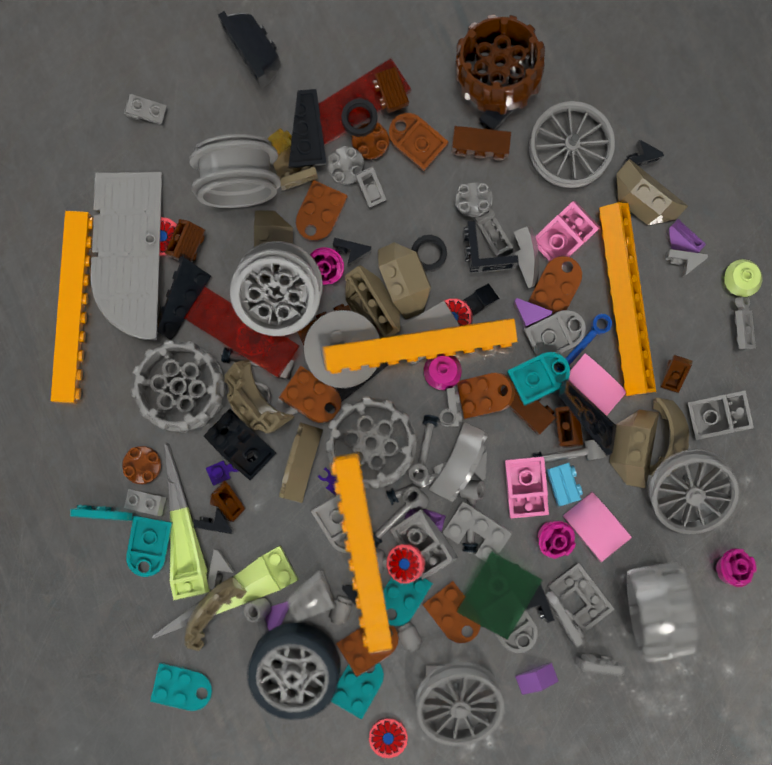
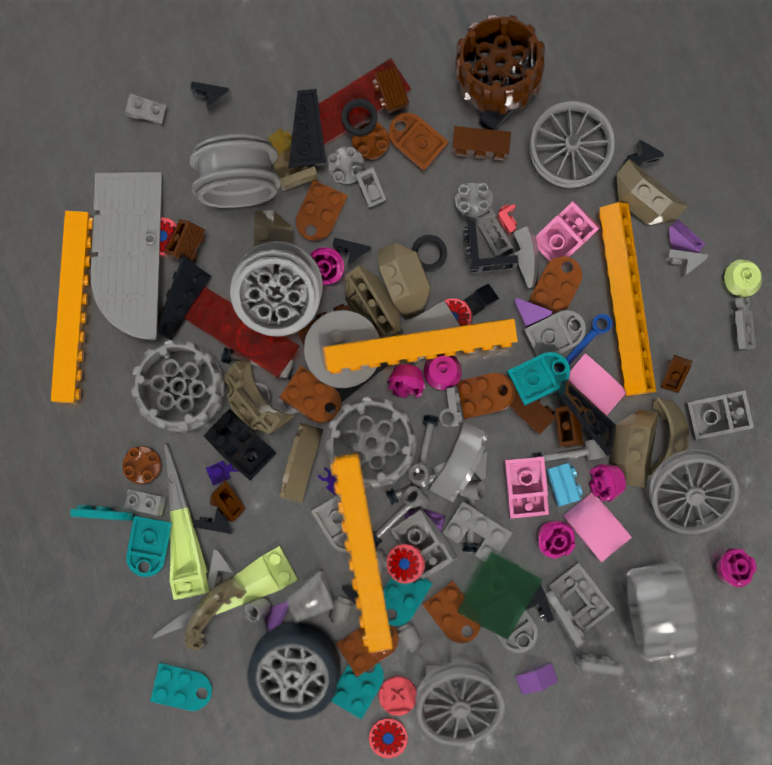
black windscreen [218,11,282,88] -> none
none -> black slope [190,81,231,111]
none -> coral tile [379,676,417,716]
none -> dark pink cone [387,364,425,398]
none -> coral bracket [497,204,517,236]
none -> dark pink cone [589,464,626,502]

